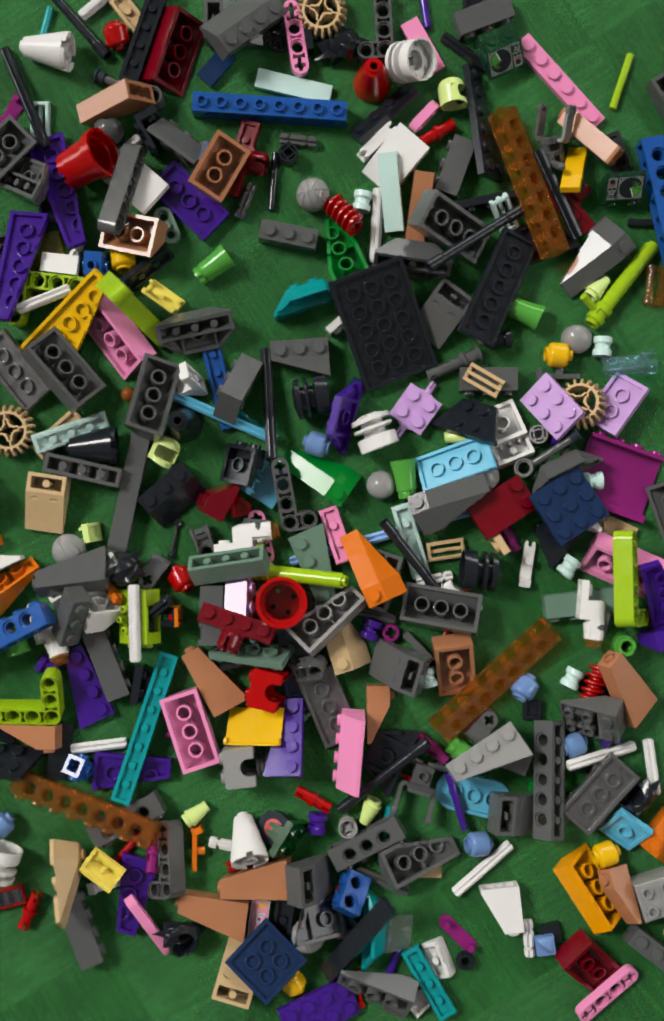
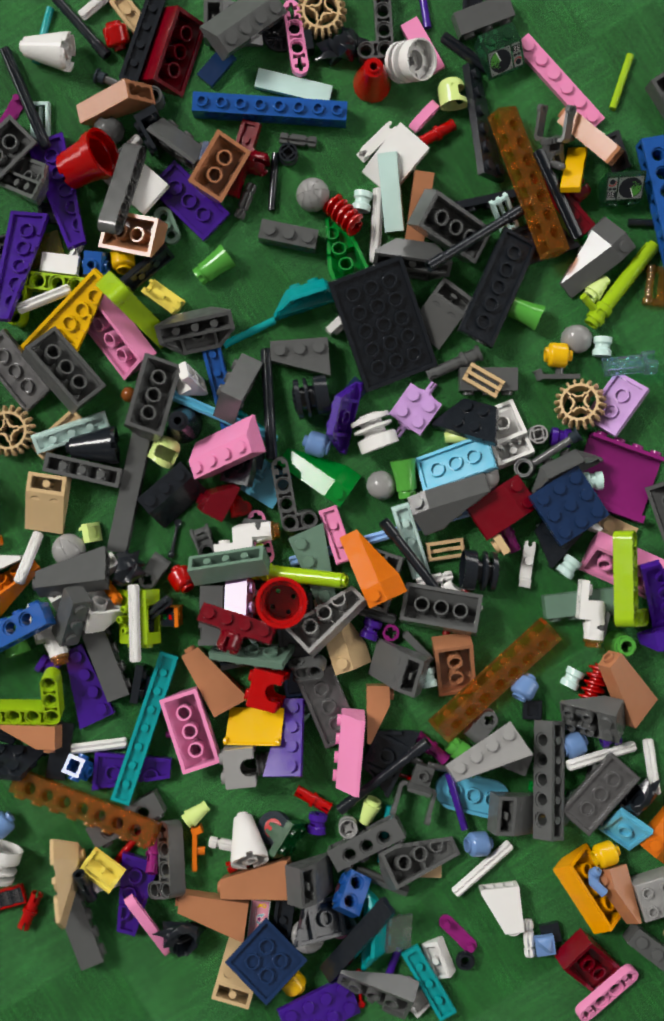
black plate [349,83,419,145] -> none
dark grey brick [433,134,474,201] -> none
black wheel [491,329,512,350] -> none
lavender plate [520,372,586,441] -> none
none -> white axle [13,531,44,585]
none -> black pin [73,869,97,903]
none -> bright pink slope [189,415,266,479]
none -> teal bar [223,317,277,349]
none -> medium blue arm [588,866,608,897]

